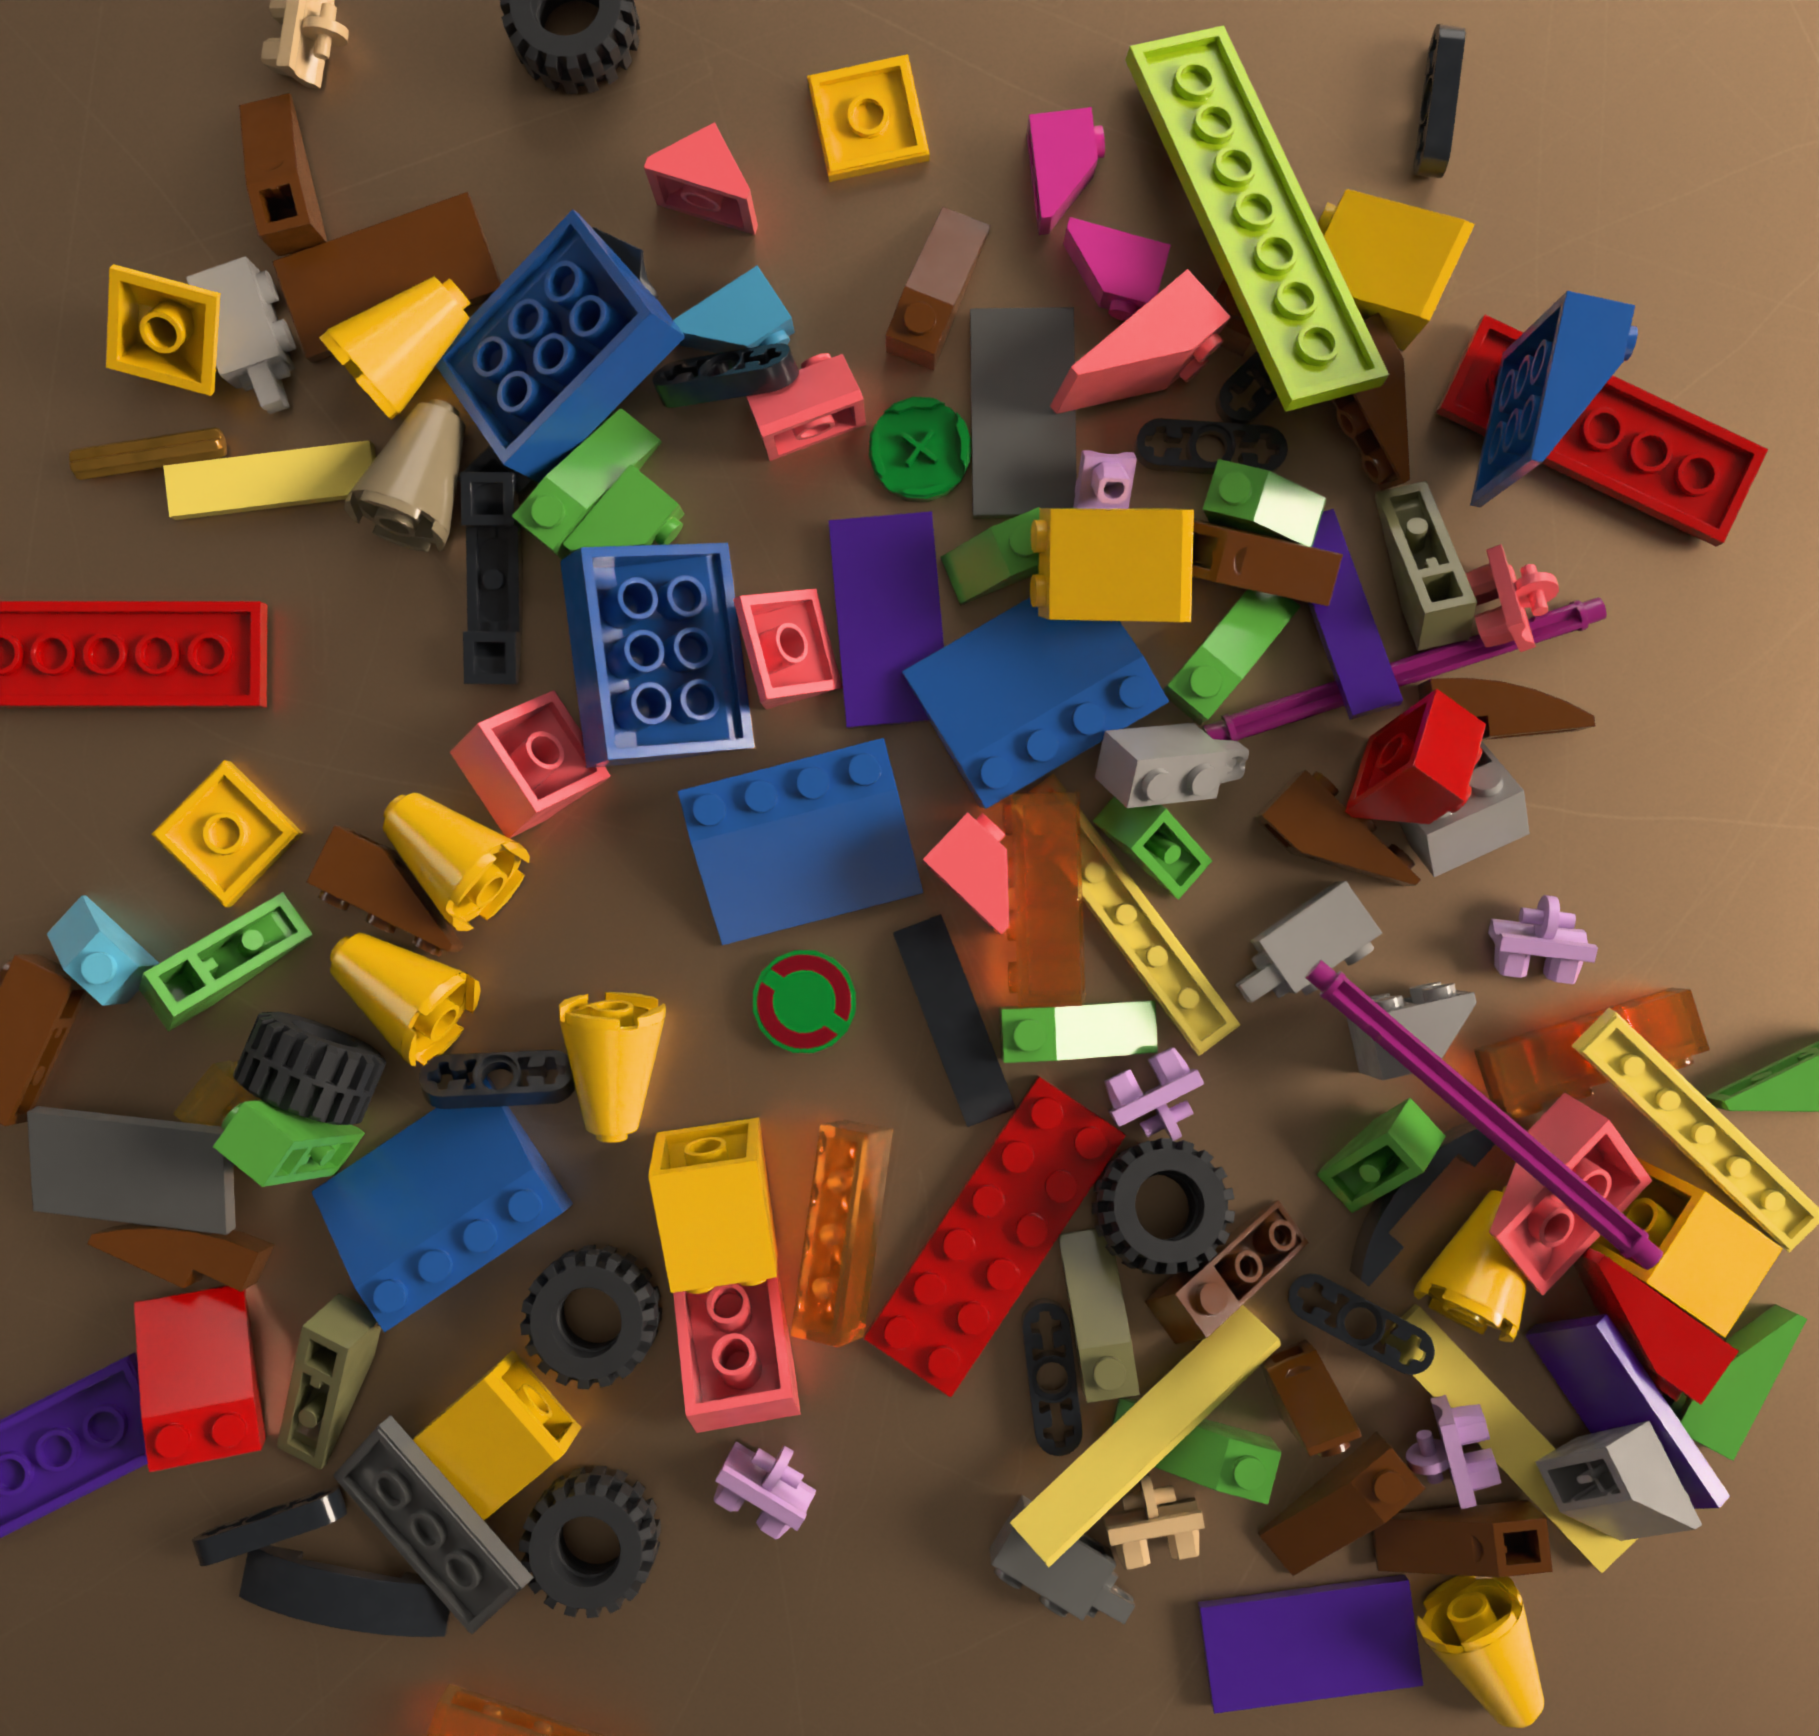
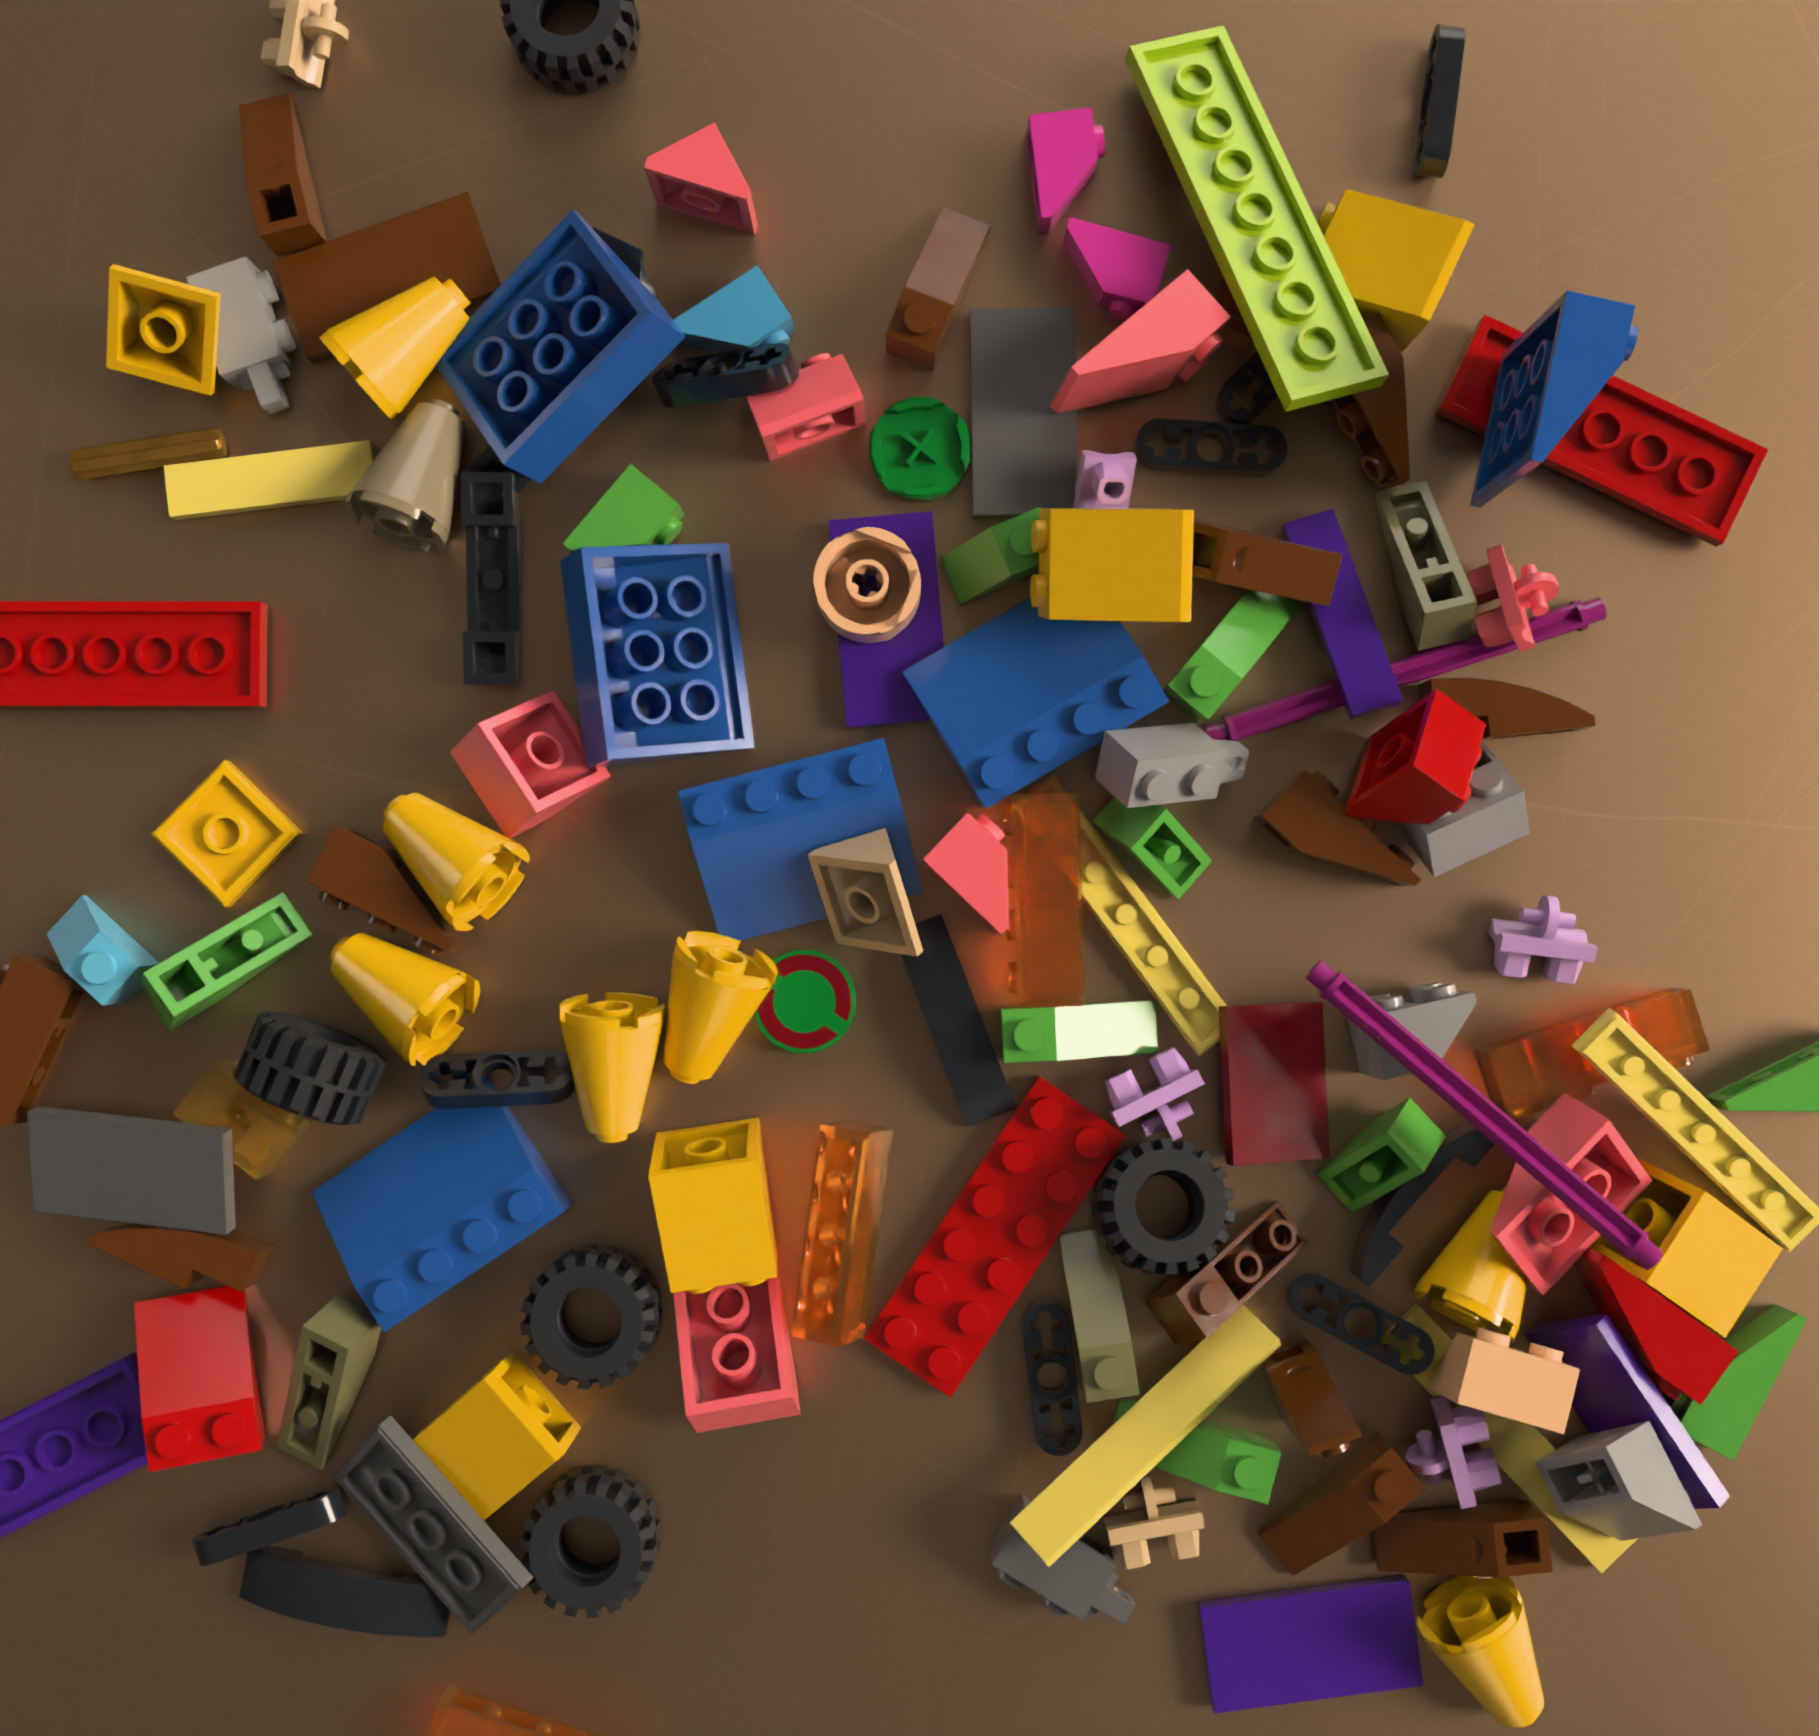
bright green slope [213,1100,365,1187] -> none
bright green slope [512,408,662,560] -> none
lavender hips [714,1441,816,1539] -> none
coral slope [733,589,843,710] -> none
yellow tile [807,54,930,182] -> none
bright green slope [1203,459,1326,547] -> none
light grey hinge [1235,881,1382,1003] -> none
none -> yellow cone [663,931,778,1084]
none -> tan slope [808,828,923,957]
none -> light nougat brick [813,527,921,643]
none -> dark red tile [1219,1001,1330,1166]
none -> light nougat slope [1428,1327,1580,1434]

